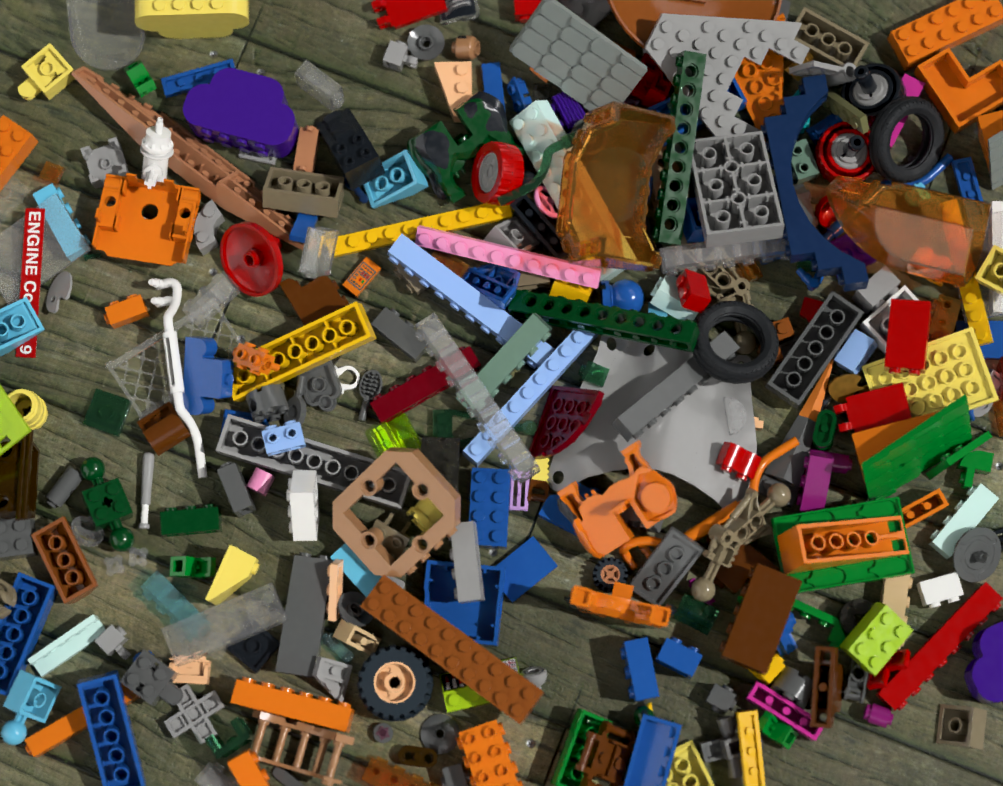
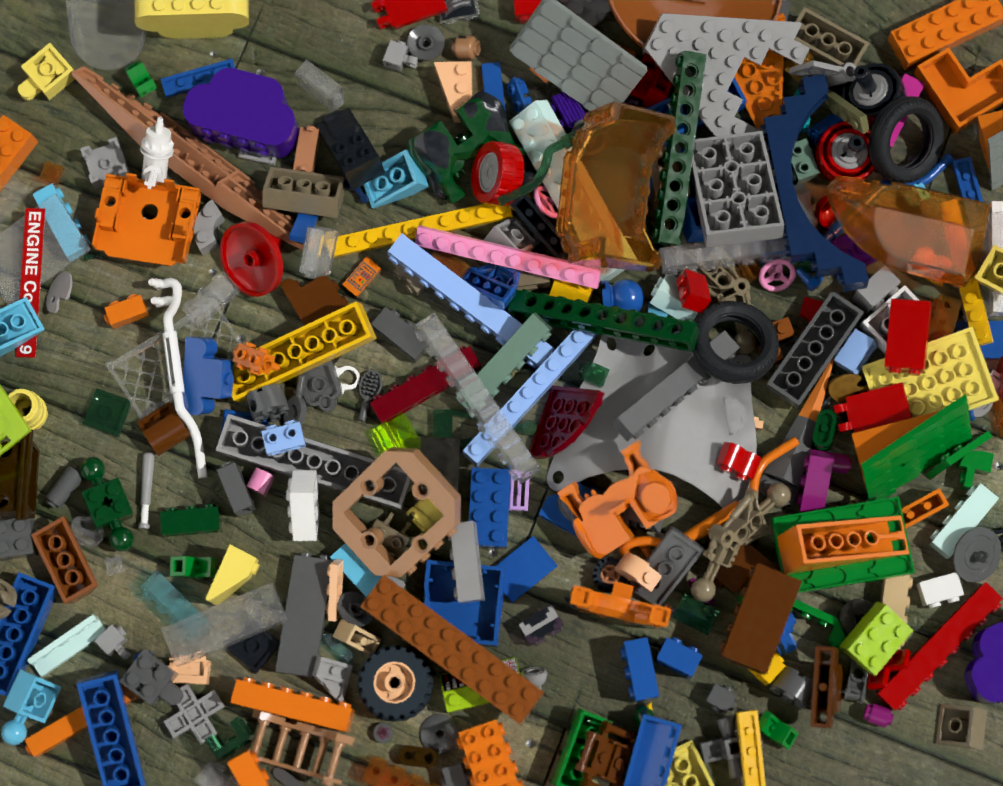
clear plate [128,547,148,567] -> none
piece [527,458,549,503] -> none
dark pink brick [745,681,823,742] -> none
none -> brick [518,604,564,647]
none -> light nougat brick [614,553,662,592]
none -> bright pink piece [759,258,796,292]

